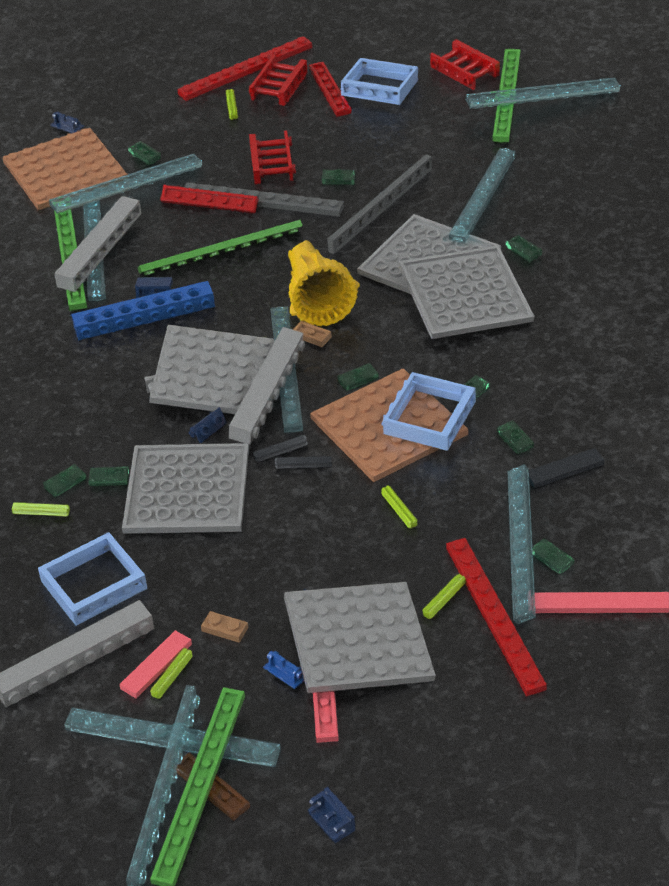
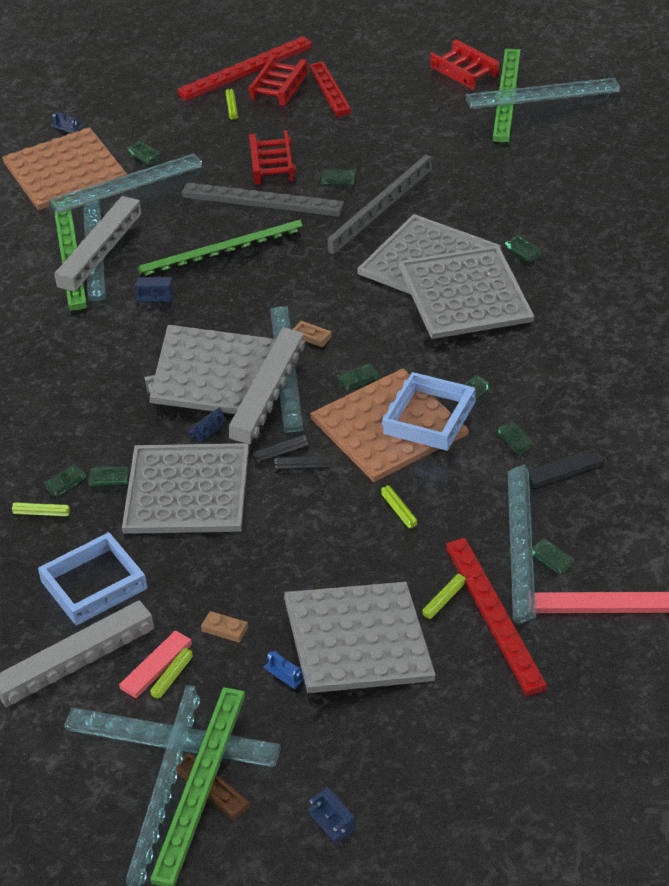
blue brick [71,281,215,340] -> none
red tile [160,185,259,214] -> none
yellow cone [288,240,360,326] -> none
coral tile [313,691,339,743] -> none
light blue window [341,58,418,105] -> none
clear light blue plate [449,148,515,243] -> none

